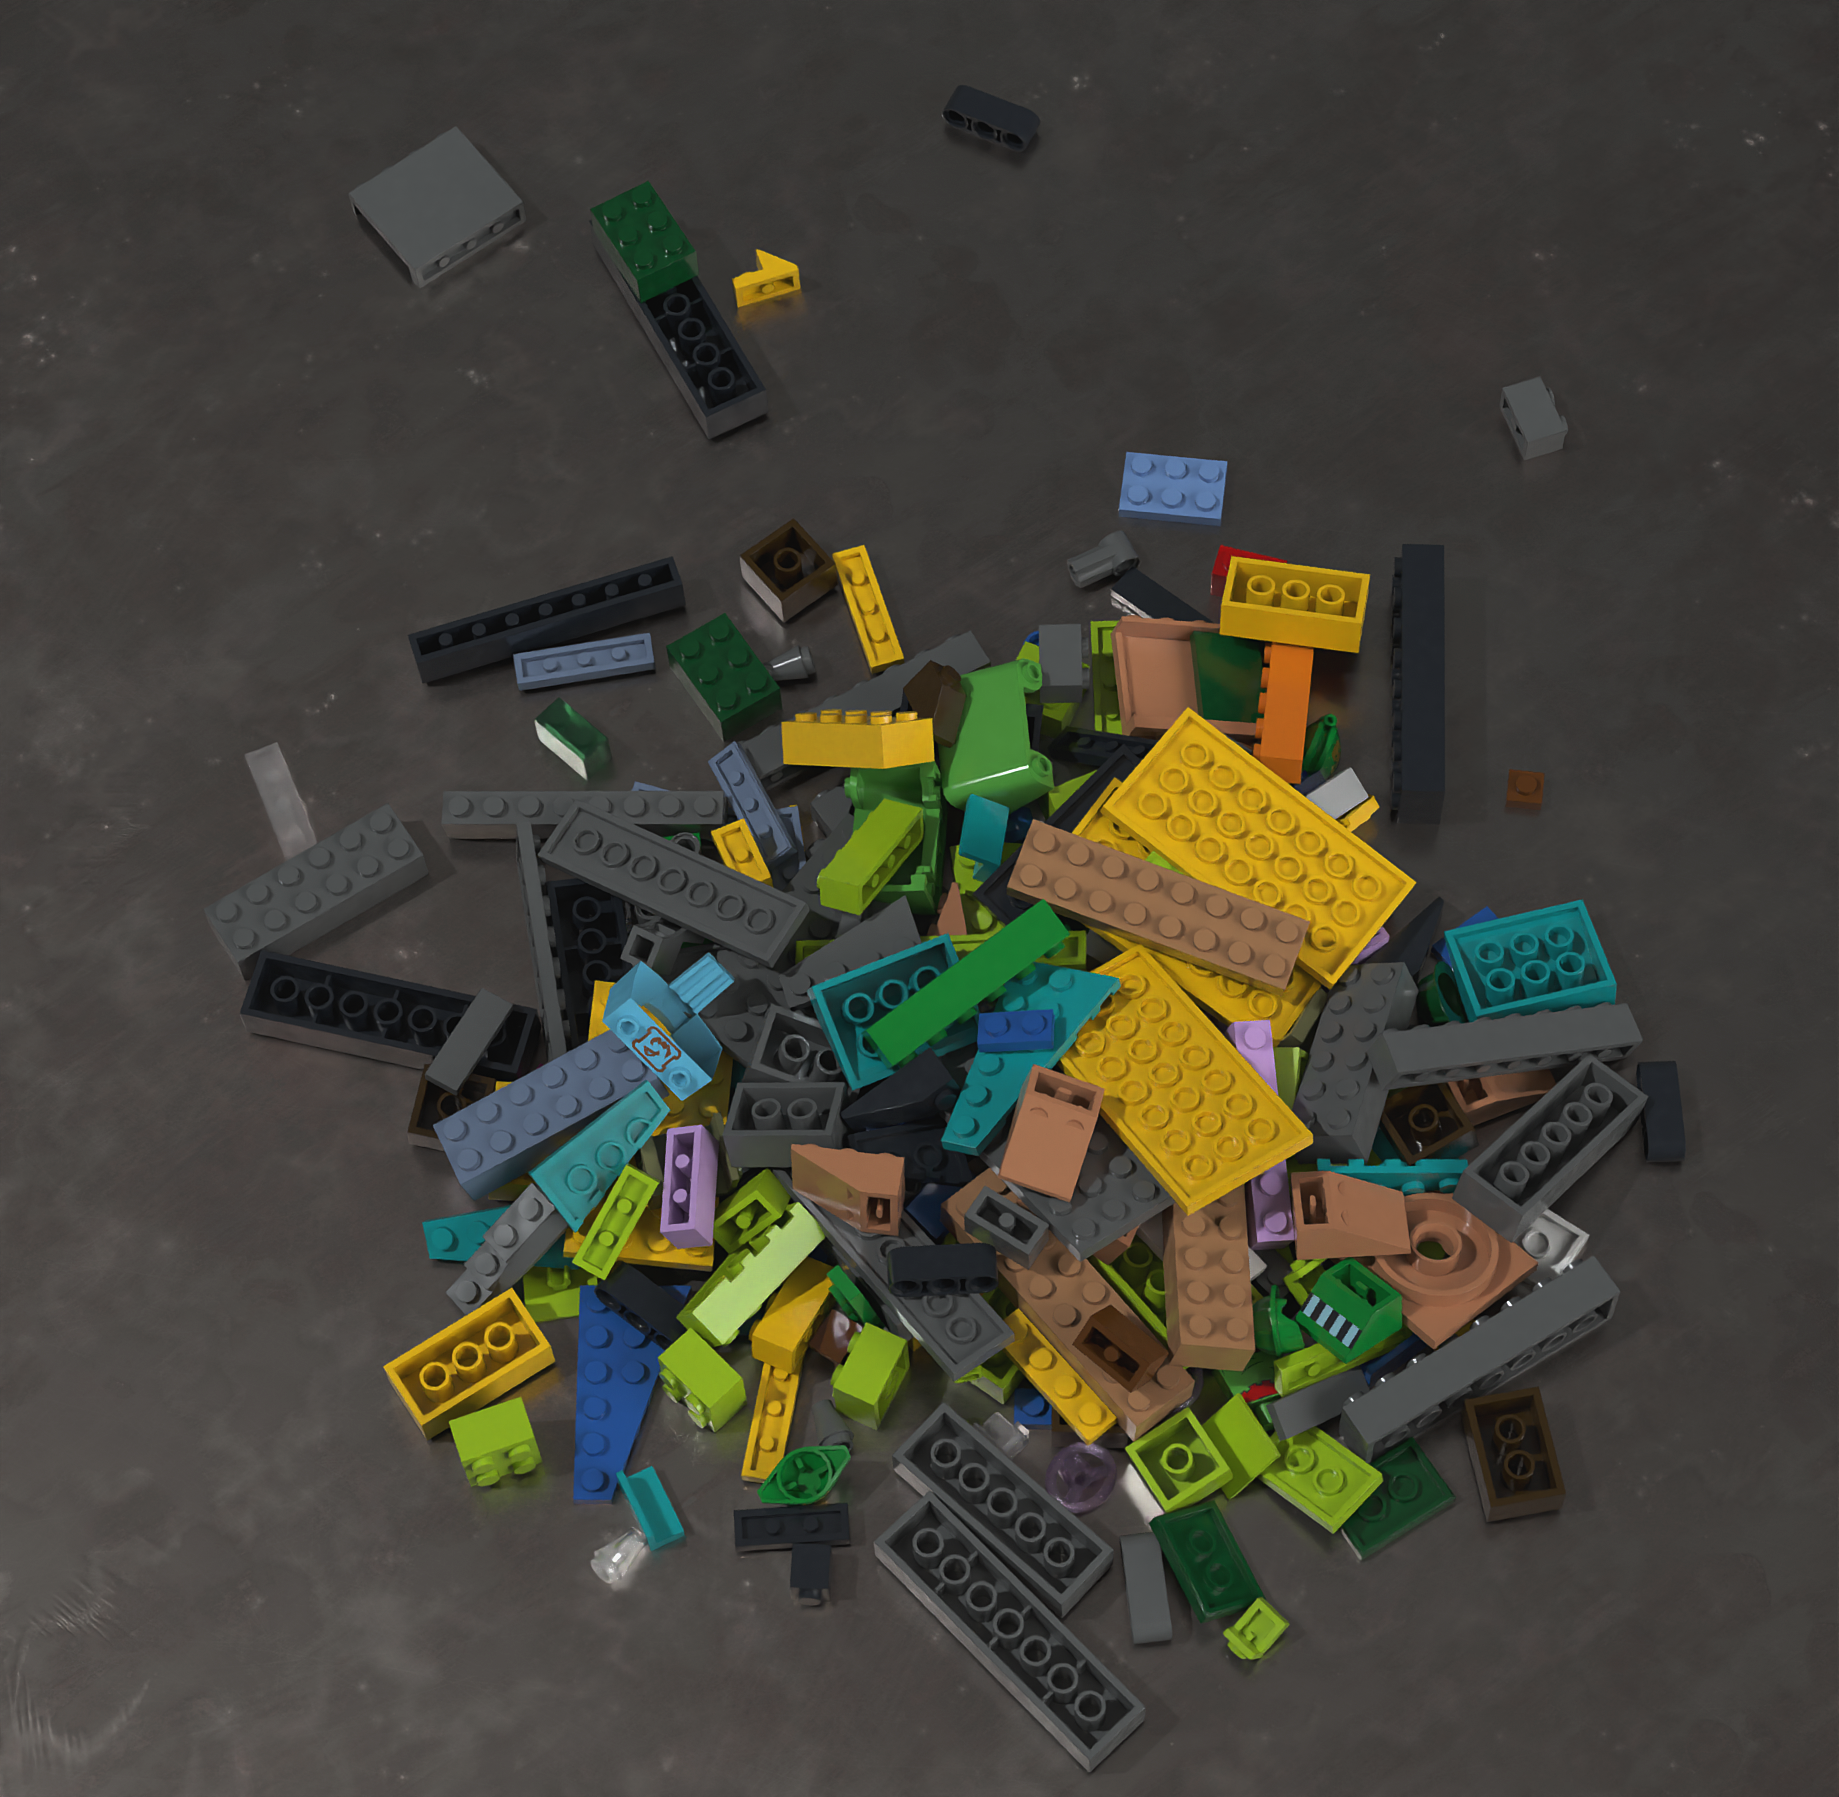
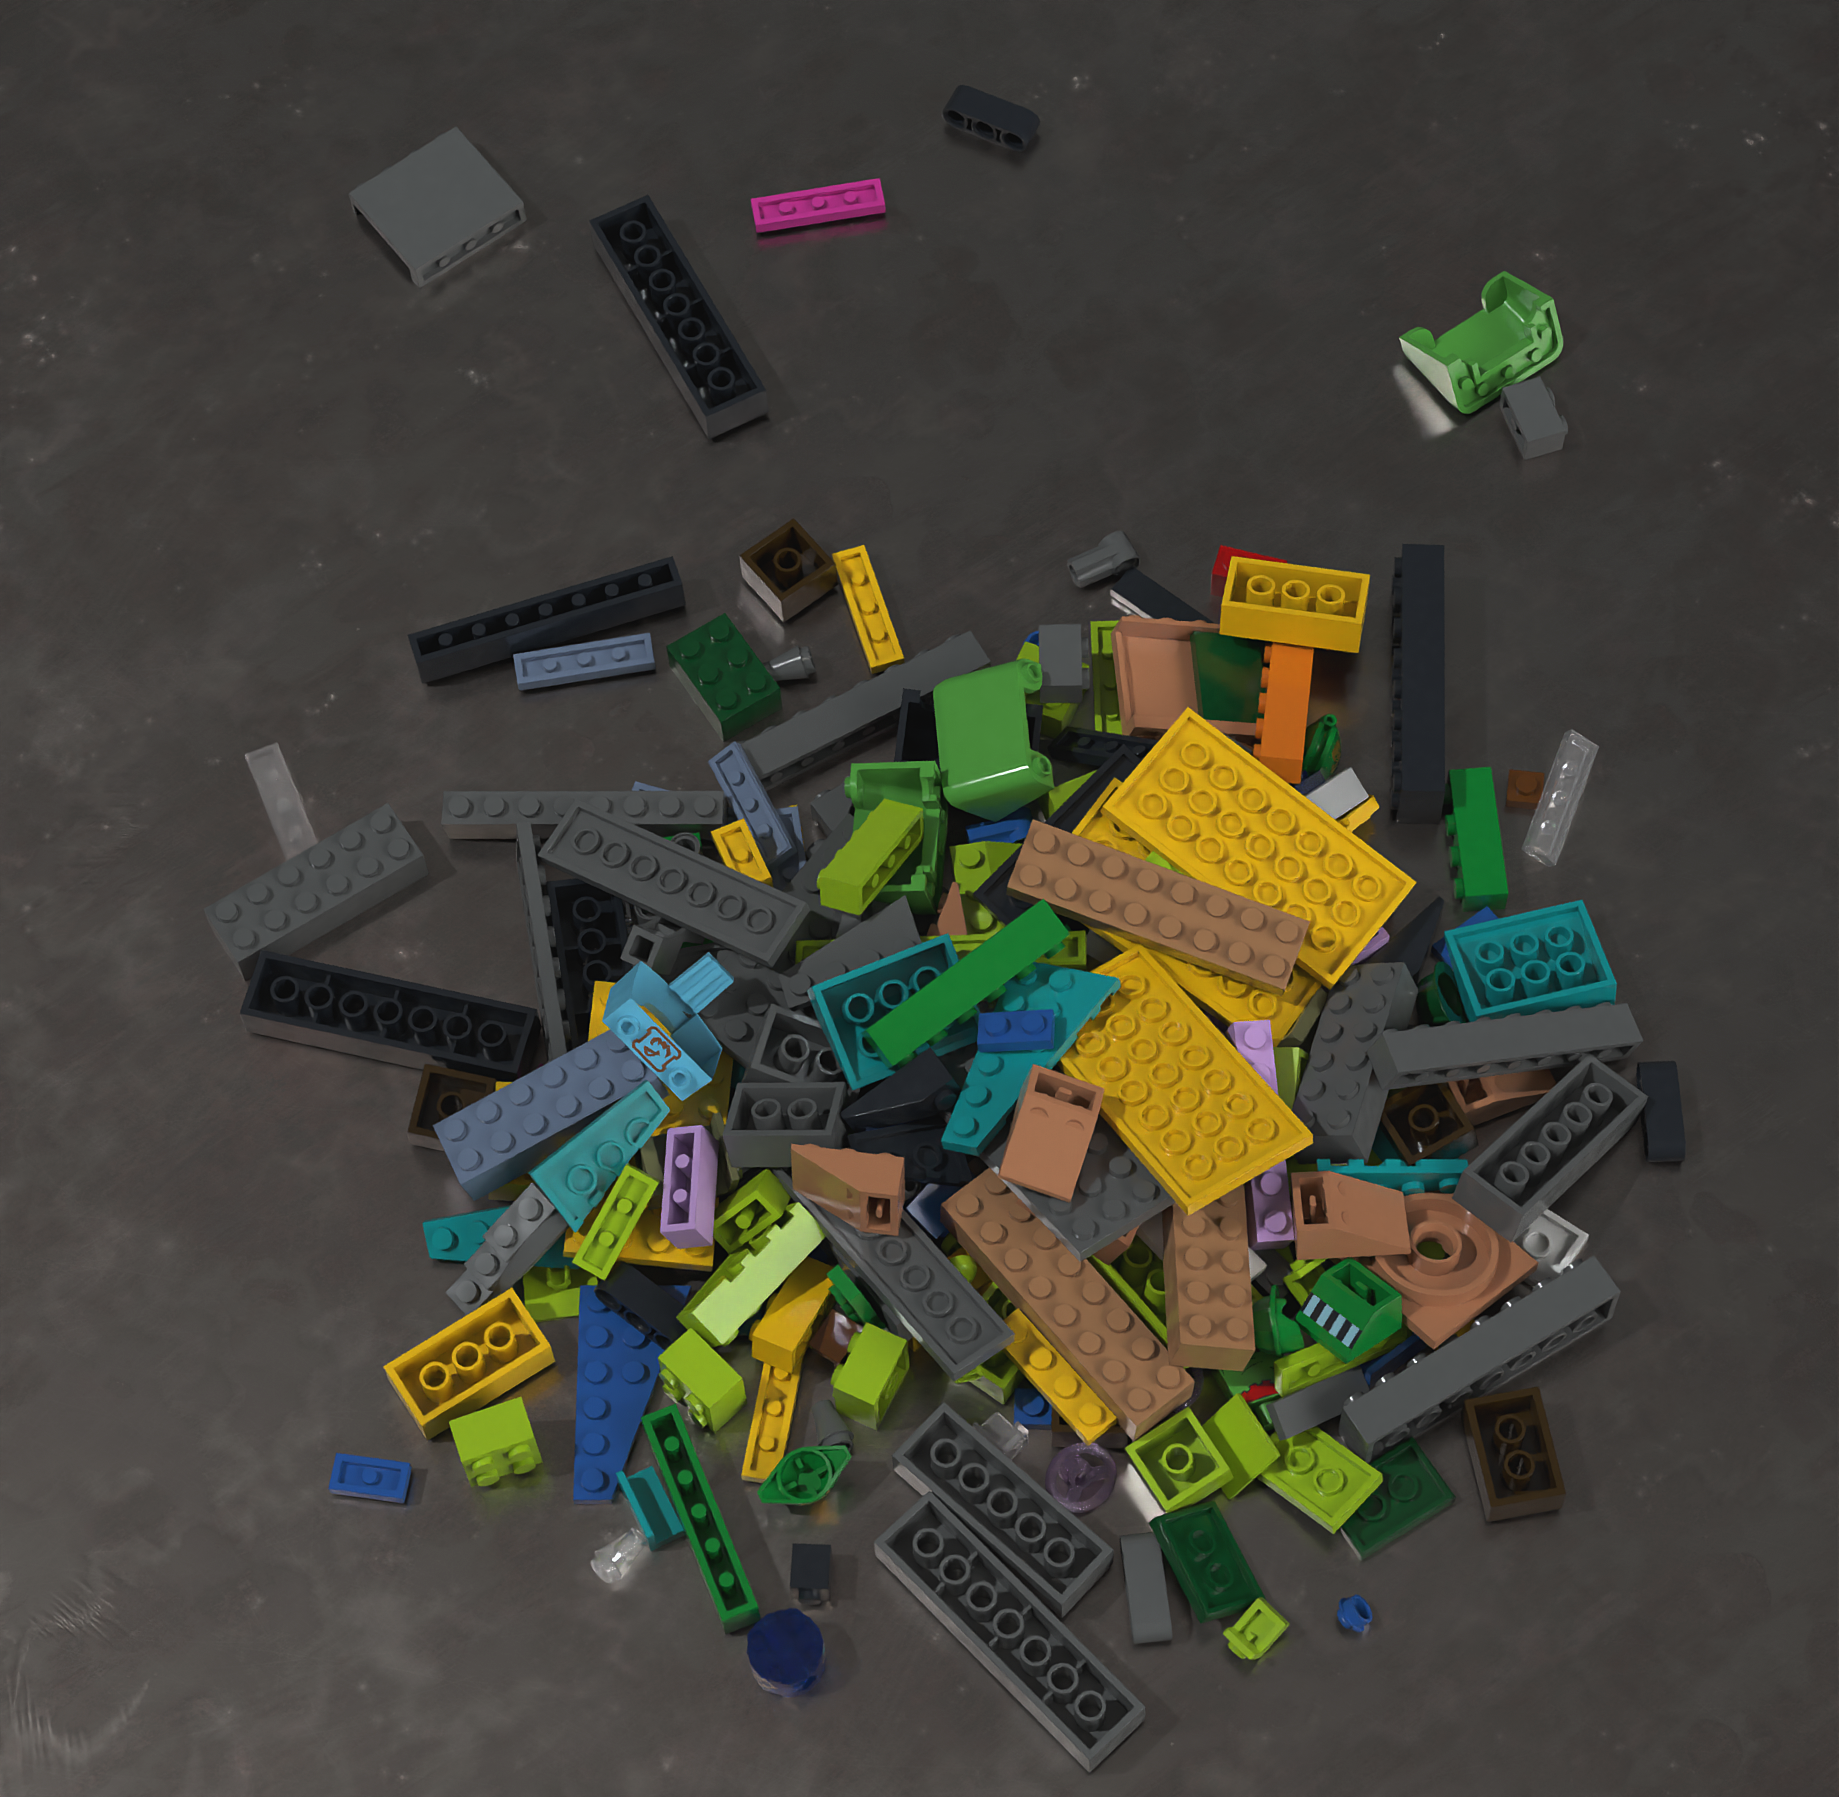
dark grey tile [425,988,513,1096] -> none
clear green brick [534,697,612,781] -> none
dark green brick [590,181,699,303] -> none
yellow slope [731,249,800,307] -> none
black plate [734,1503,850,1552] -> none
yellow brick [781,709,935,769] -> none
black beam [886,1243,999,1297] -> none
dark brown slope [903,660,966,748] -> none
teal panel [958,794,1009,882] -> none
dark grey brick [964,1186,1049,1270] -> none
reddish brown brick [1072,1304,1169,1393] -> none
medium blue plate [1119,452,1228,526] -> none
none -> blue plate [328,1453,412,1503]
none -> green brick [640,1403,761,1634]
none -> clear blue brick [747,1608,826,1697]
none -> dark pink plate [751,178,886,233]
none -> blue plate [1337,1595,1372,1632]
none -> bright green windscreen [1399,271,1563,414]
none -> green brick [1443,767,1509,912]
none -> clear tile [1521,729,1599,867]

